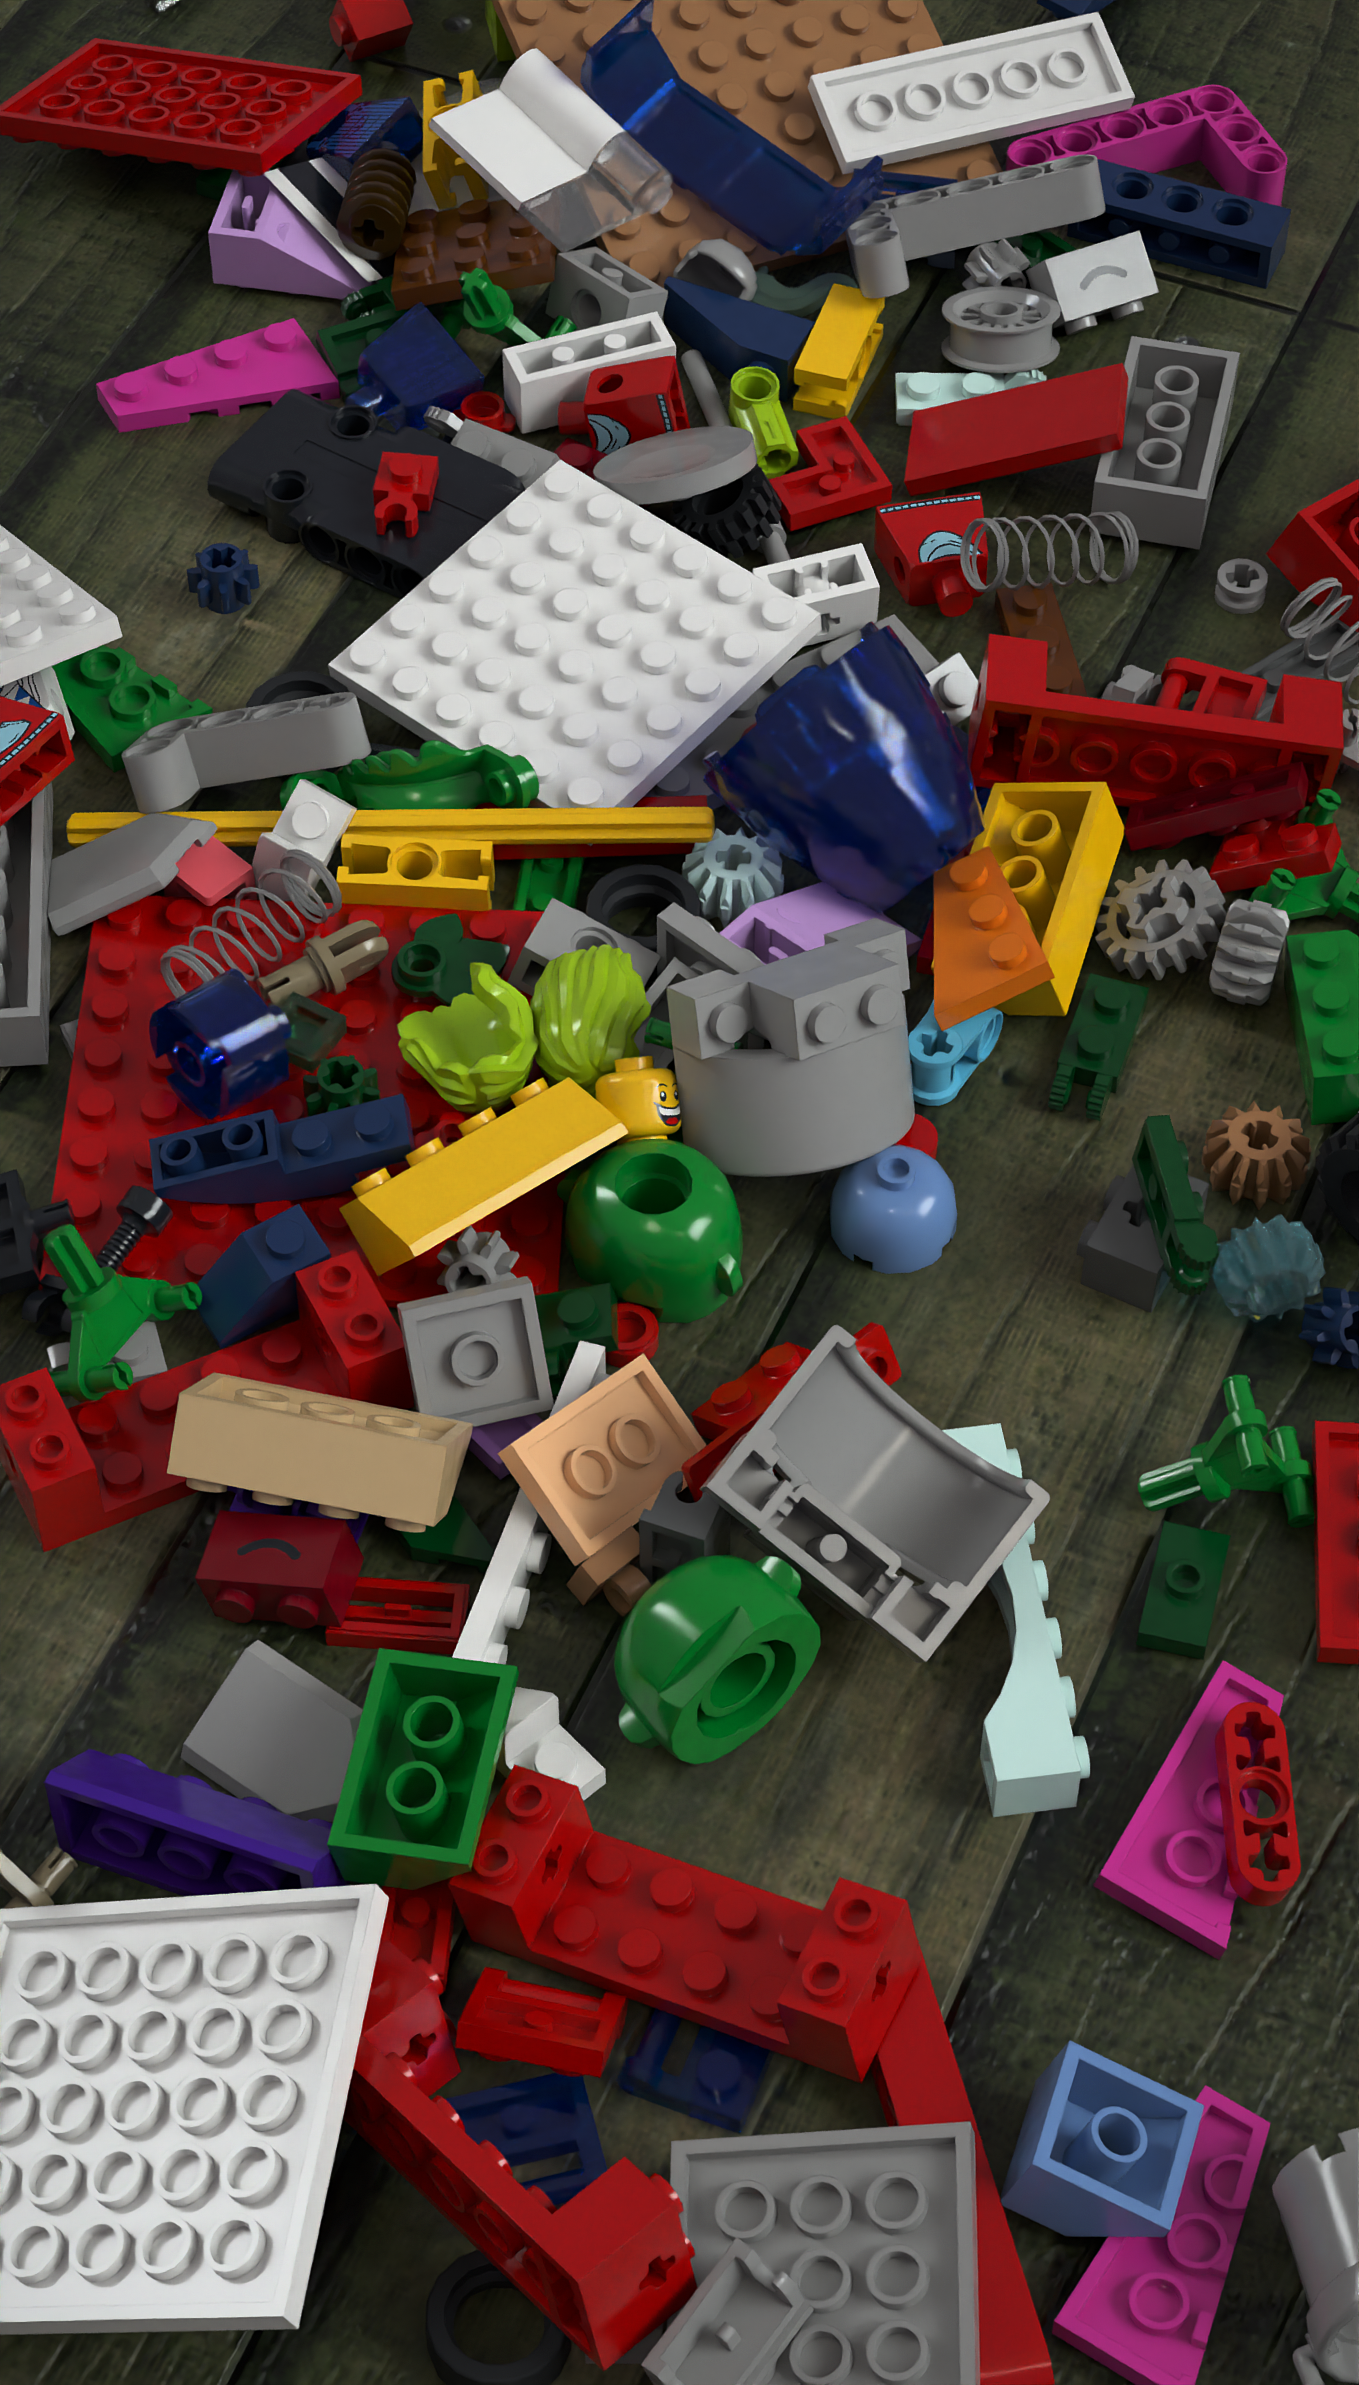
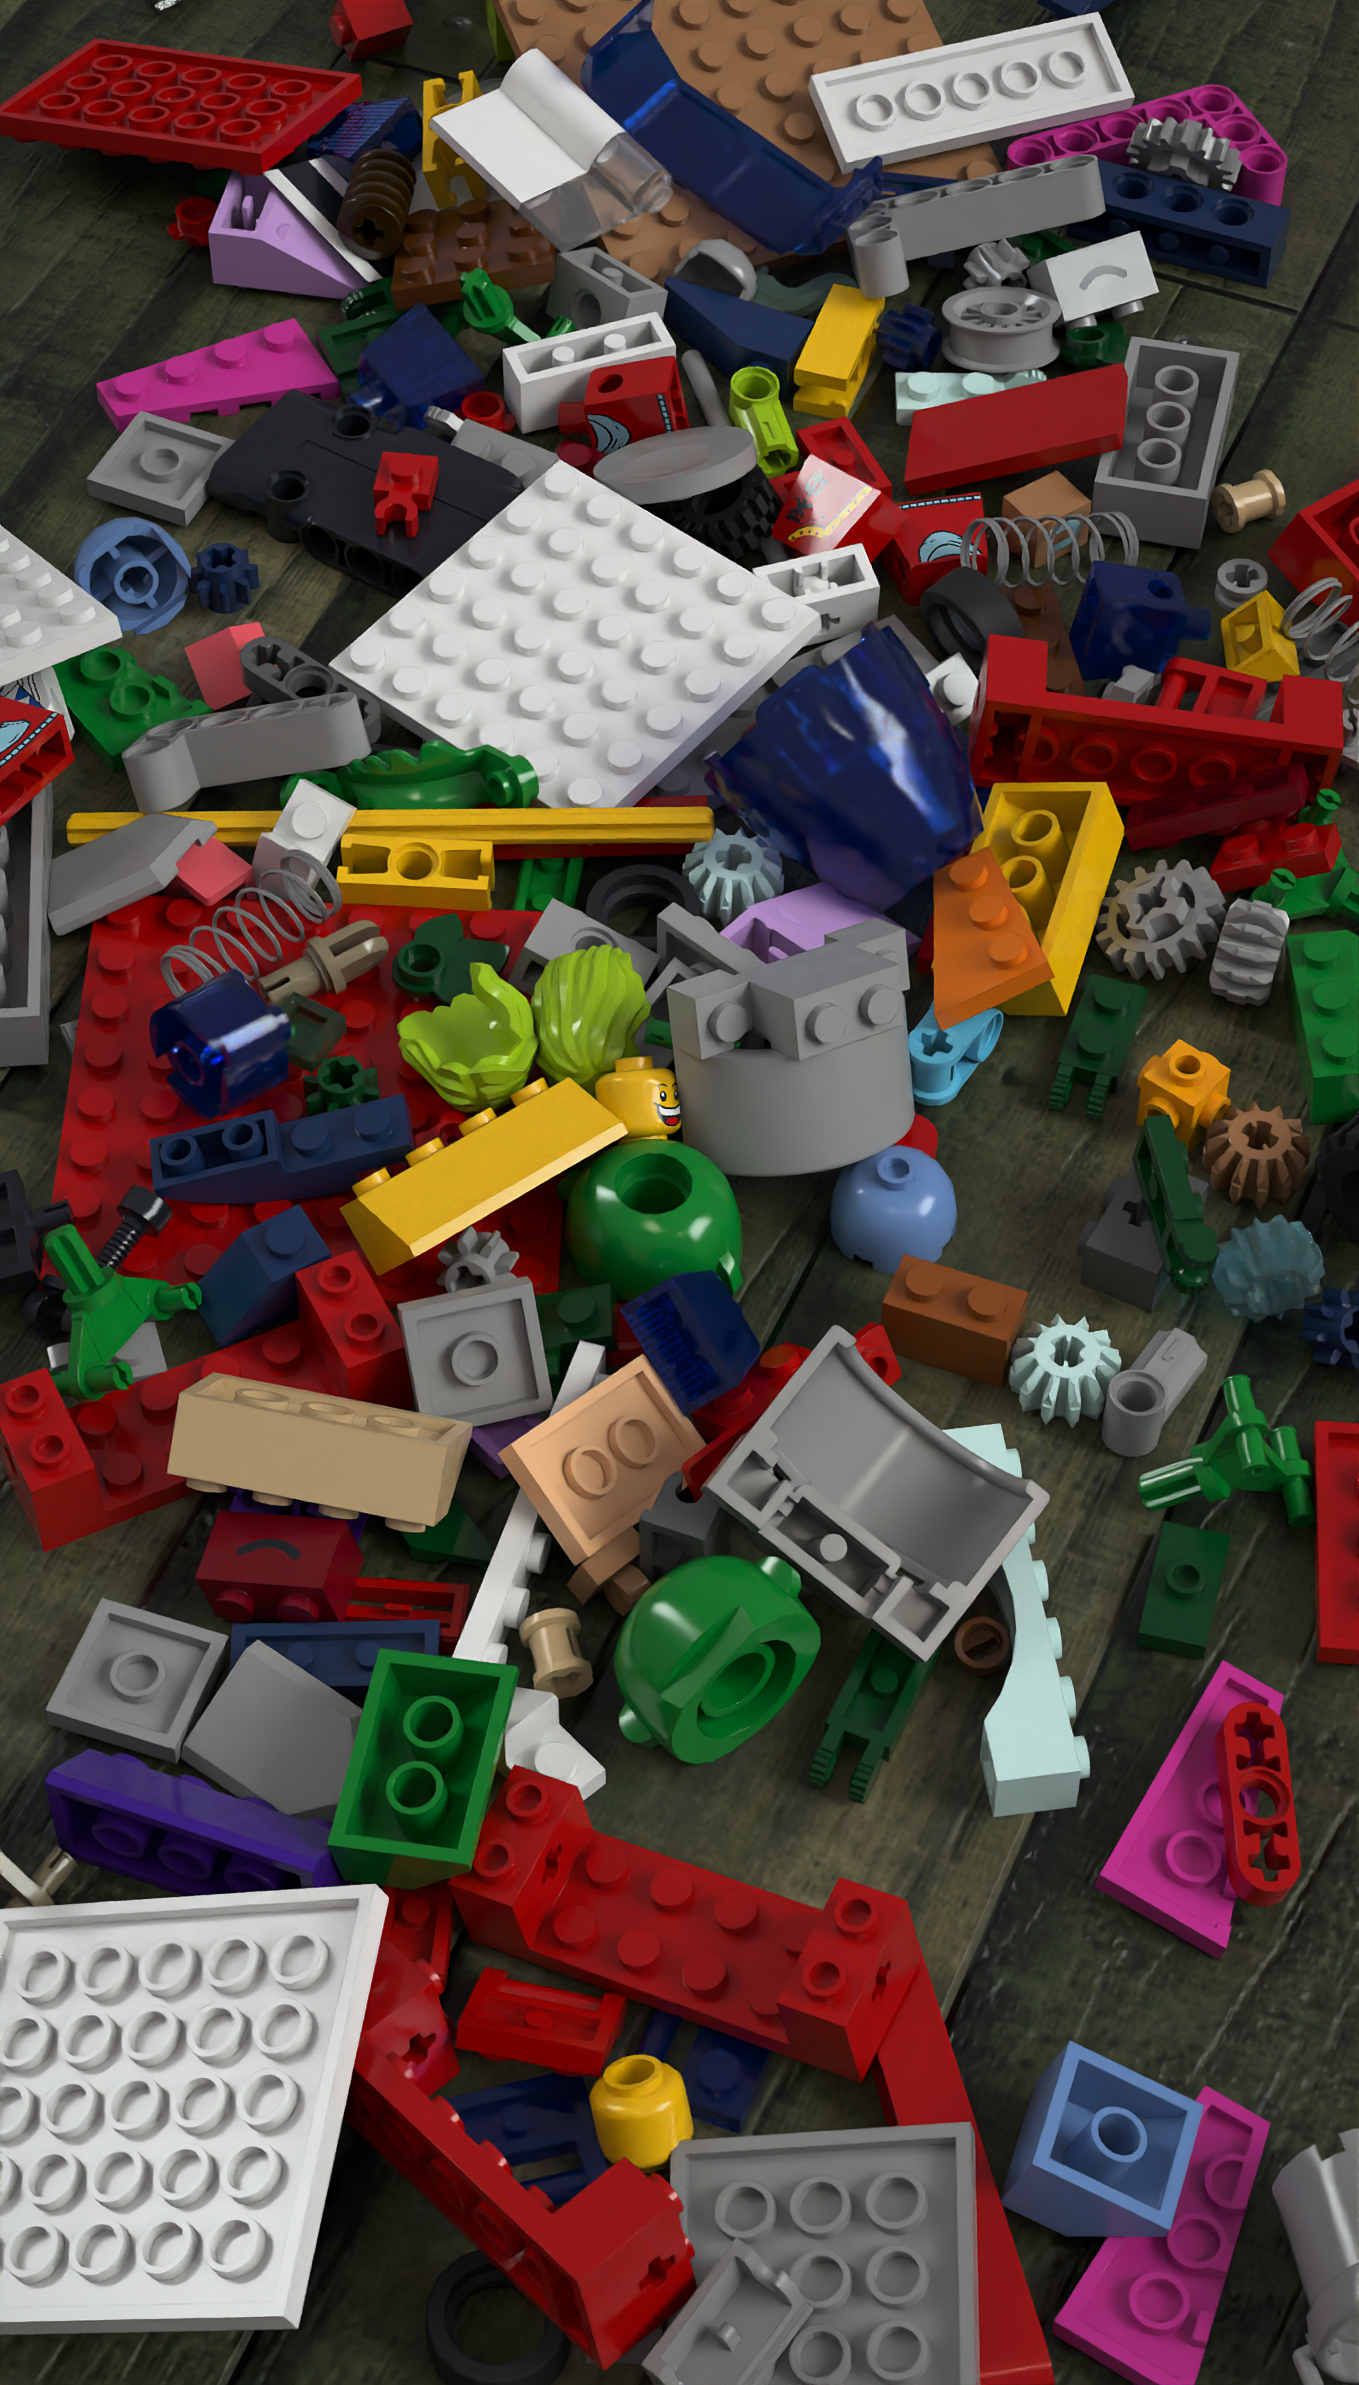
none -> light grey plate [45,1598,231,1764]
none -> medium blue cylinder [74,517,191,635]
none -> light grey plate [86,411,236,527]
none -> red plate [168,197,218,246]
none -> coral panel [184,622,277,711]
none -> dark blue plate [230,1620,442,1697]
none -> dark grey beam [240,637,381,744]
none -> tan bush [519,1608,594,1700]
none -> yellow head [589,2055,694,2173]
none -> clear blue torso [619,1270,761,1417]
none -> red torso [772,454,910,564]
none -> dark green hinge [807,1628,942,1804]
none -> clear blue gear [876,302,943,373]
none -> dark orange brick [881,1254,1028,1388]
none -> black tyre [920,566,1025,680]
none -> reddish brown hinge [954,1617,1010,1678]
none -> medium nougat brick [1000,470,1091,569]
none -> light aqua gear [1009,1313,1121,1428]
none -> dark green plate [1061,322,1165,371]
none -> clear blue torso [1068,561,1212,681]
none -> light grey piece [1100,1327,1208,1457]
none -> light grey gear [1126,117,1242,193]
none -> light orange brick [1136,1039,1231,1153]
none -> tan bush [1211,469,1286,534]
none -> yellow slope [1220,590,1300,683]

